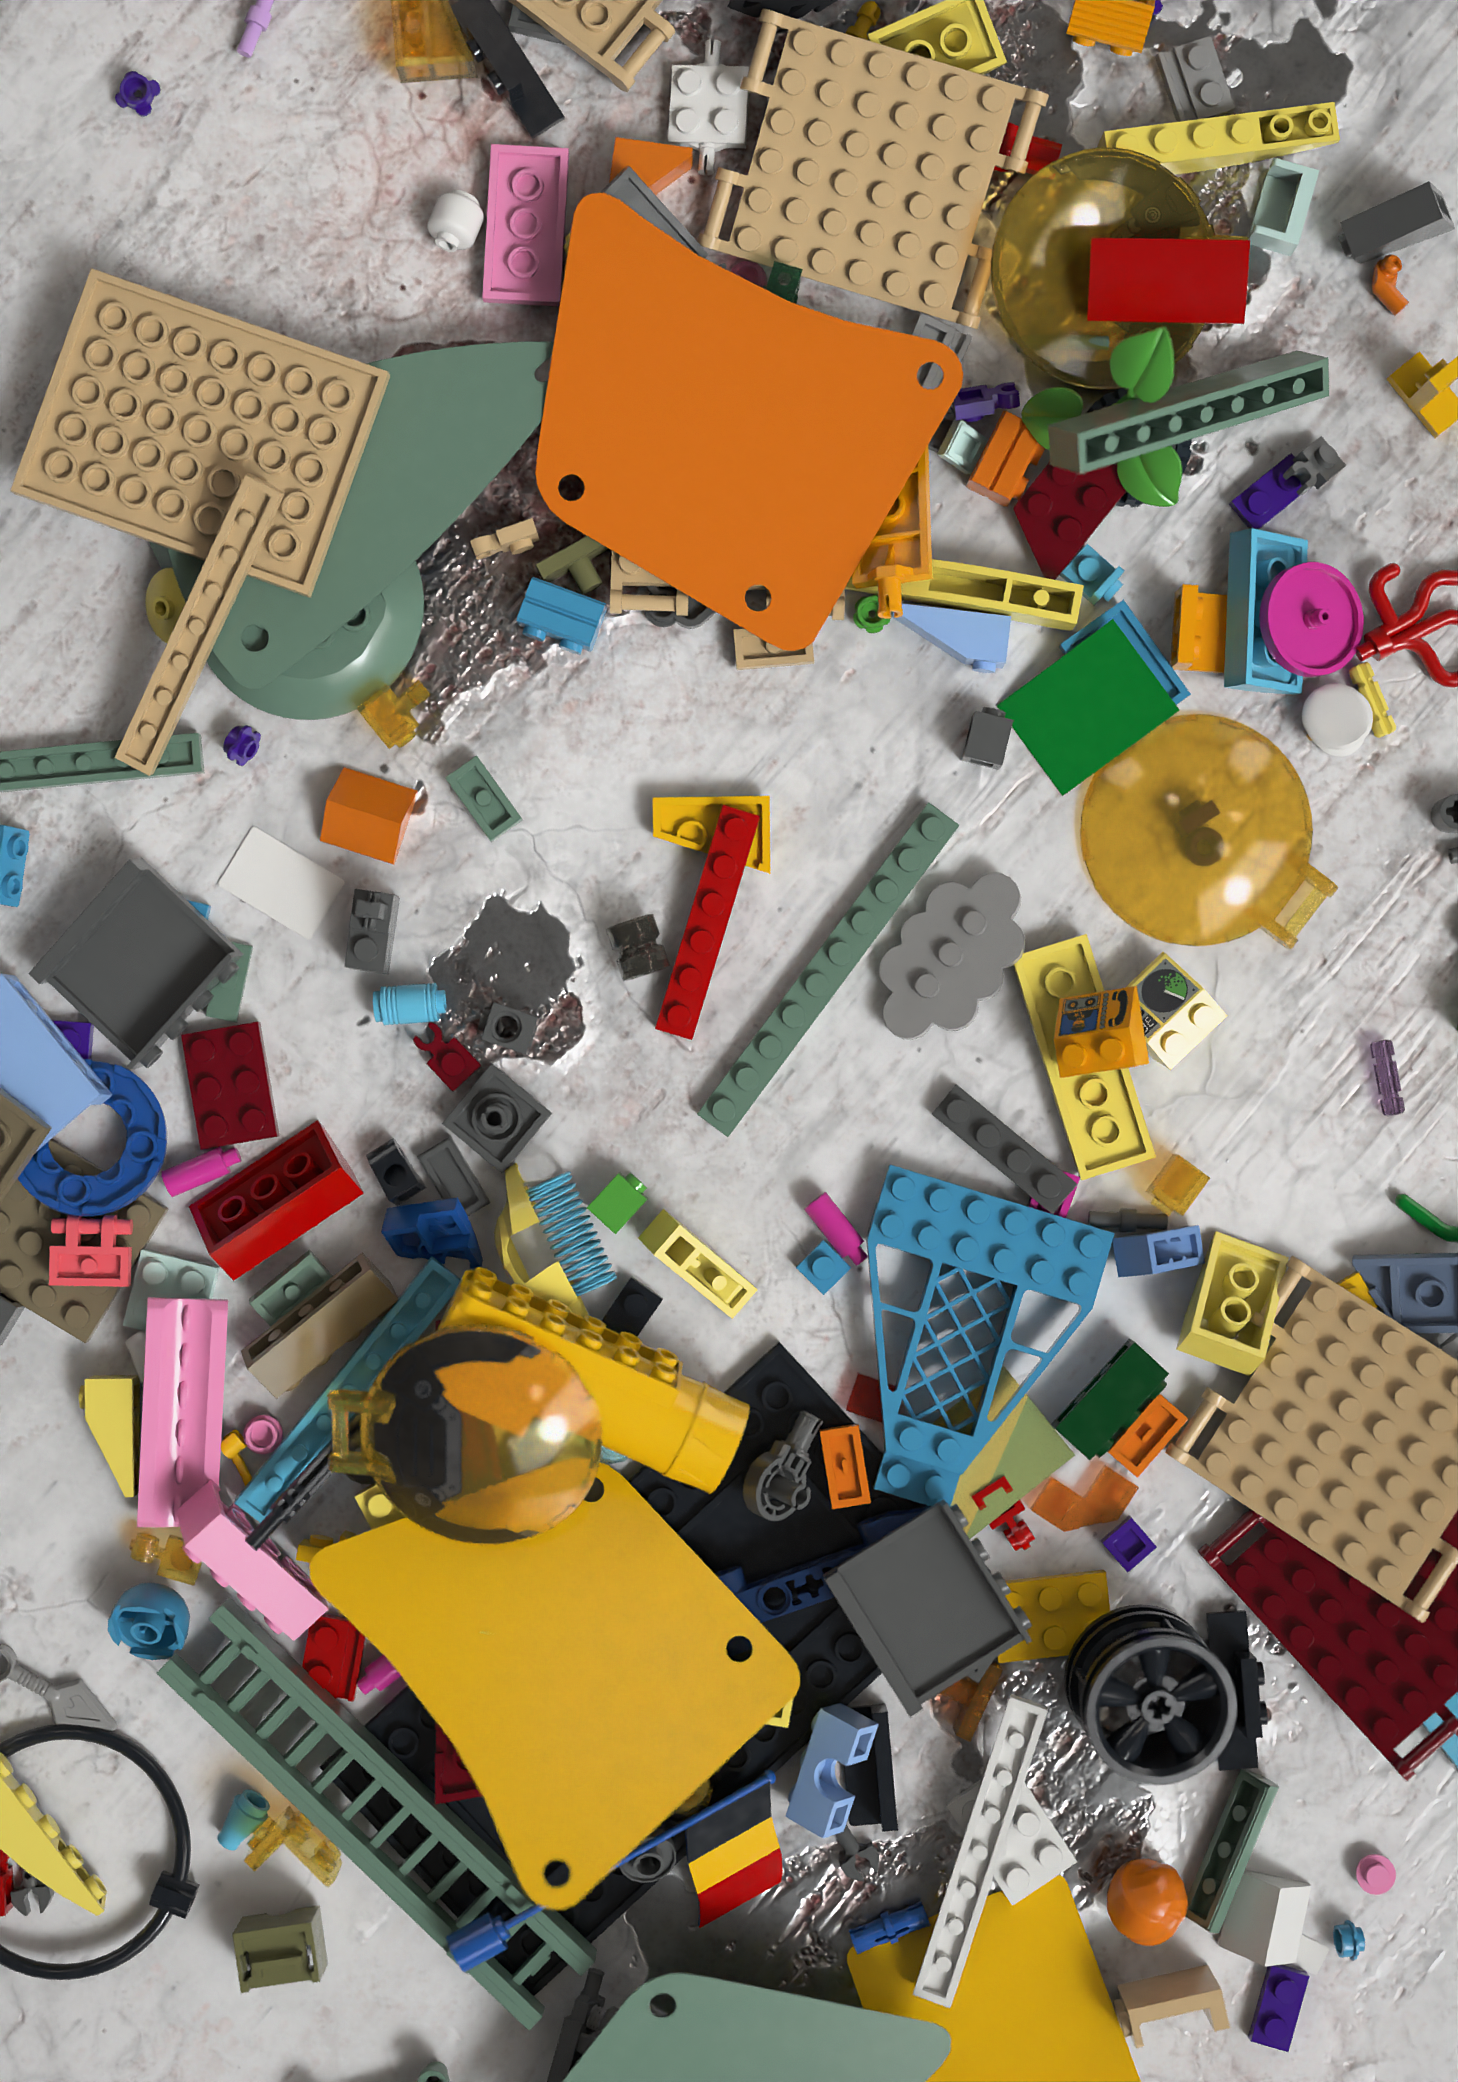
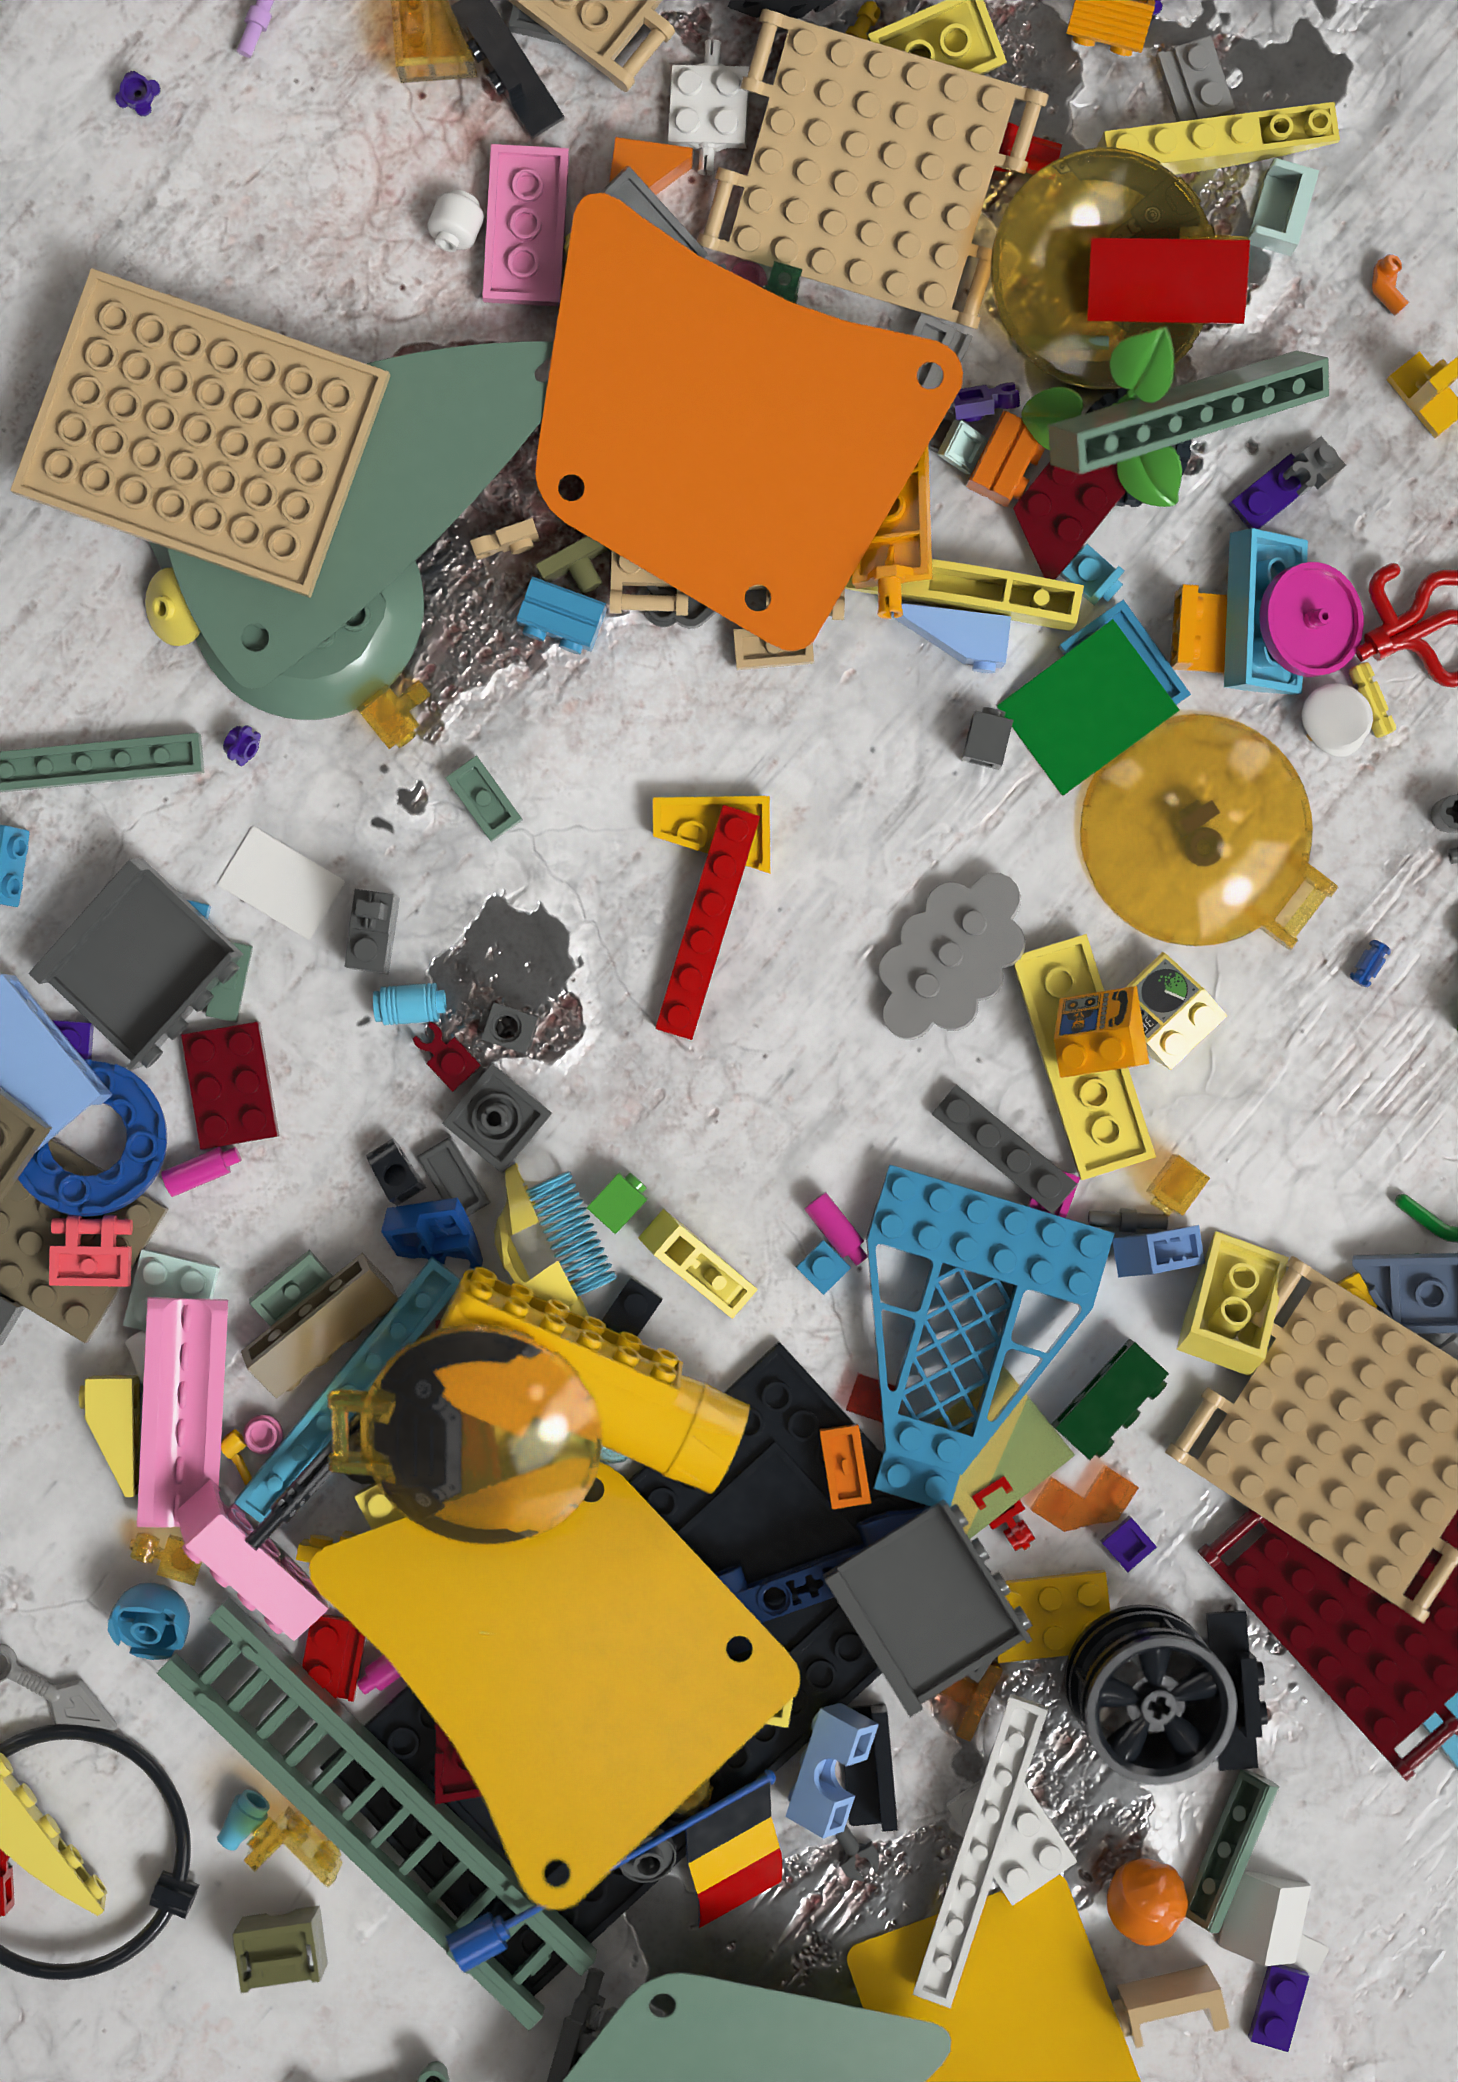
dark grey bar [10,1866,54,1916] -> none
tan plate [115,474,285,776] -> none
red slope [189,1120,364,1281] -> none
orange slope [320,767,418,865] -> none
clear smoke wheel [606,914,670,982] -> none
sand green plate [697,802,960,1137] -> none
dark grey pin [743,1410,823,1521] -> none
blue pin [849,1901,931,1954] -> none
bright green plate [853,595,891,633] -> none
orange plate [1107,1394,1188,1478] -> none
dark azure plate [1333,1920,1365,1961] -> none
dark grey slope [1338,181,1455,264] -> none
bright pink plate [1356,1854,1396,1895] -> none
clear purple axle [1370,1039,1405,1116] -> none
none -> blue piece [1350,940,1391,987]

